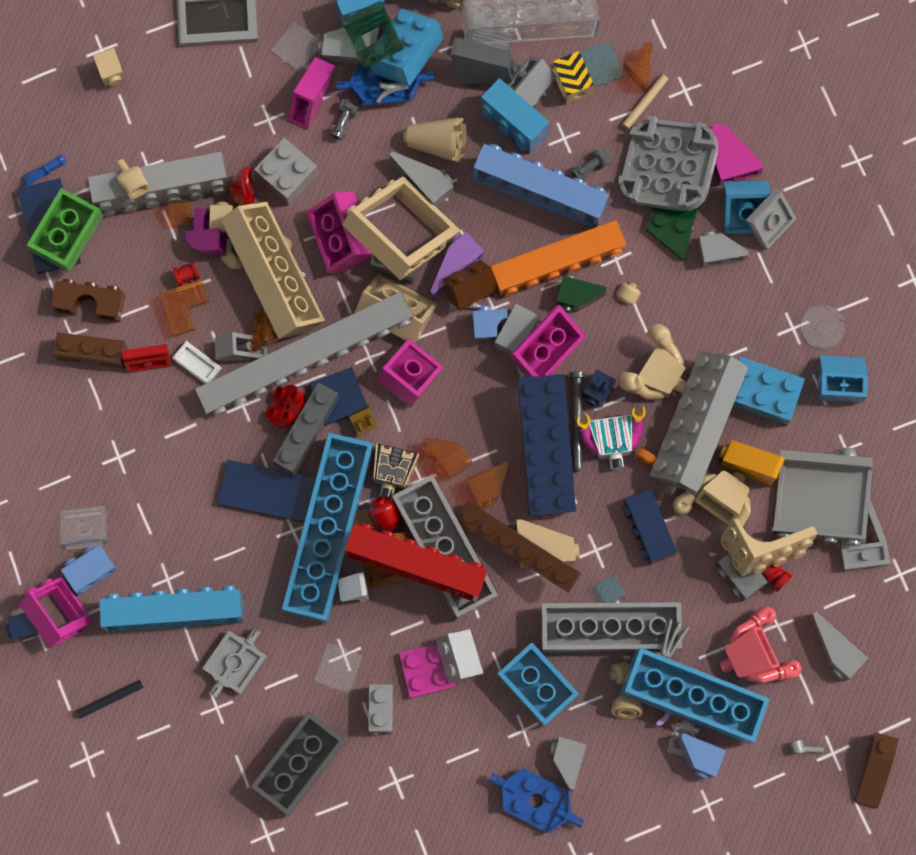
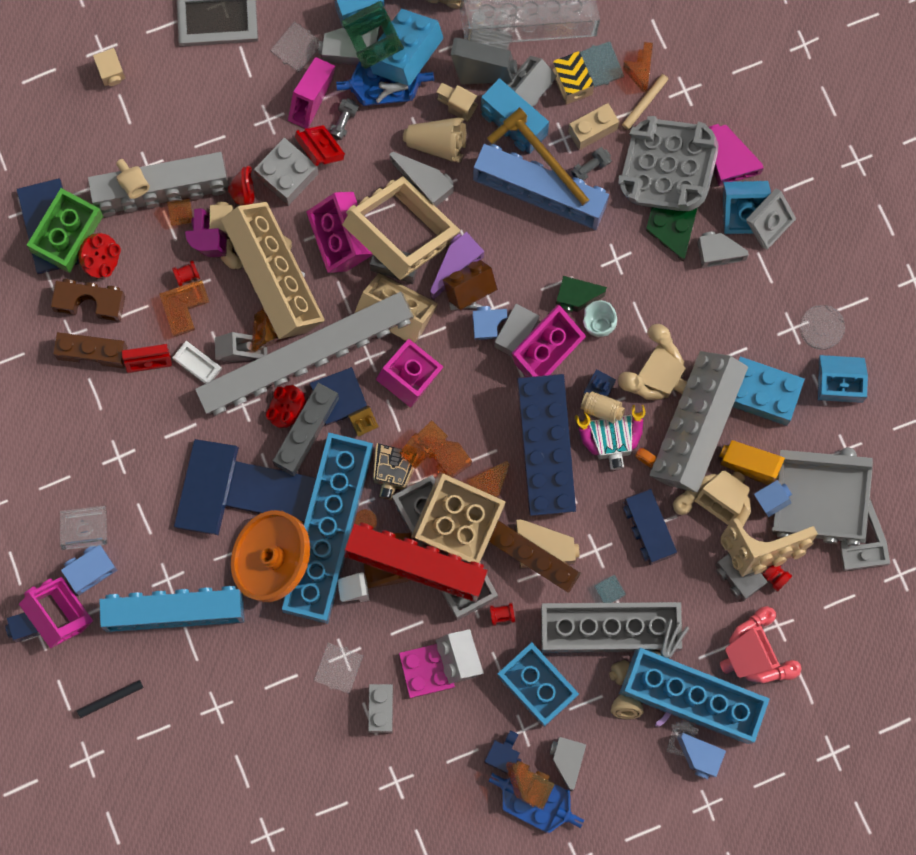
blue piece [23,155,66,186] -> none
light grey plate [202,627,267,698] -> none
dark grey brick [251,712,346,817] -> none
red head [368,496,402,531] -> none
orange brick [491,220,626,296] -> none
dark grey bar [569,371,585,472] -> none
tan piece [616,281,641,305] -> none
light grey hand [790,740,824,755] -> none
light grey slope [810,611,868,681] -> none
reddish brown slope [855,732,899,808] -> none
none -> red plate [79,233,121,278]
none -> dark blue tile [174,439,239,536]
none -> orange dish [231,510,310,602]
none -> red plate [294,125,345,166]
none -> clear orange slope [399,420,448,469]
none -> tan slope [411,473,506,563]
none -> tan piece [437,83,478,122]
none -> dark blue brick [484,730,522,775]
none -> pearl gold bar [487,107,589,206]
none -> red bush [490,602,515,626]
none -> clear orange slope [506,760,555,810]
none -> tan brick [568,103,619,150]
none -> tan head [581,392,625,424]
none -> light aqua hair [583,300,617,337]
none -> medium blue brick [754,480,792,517]

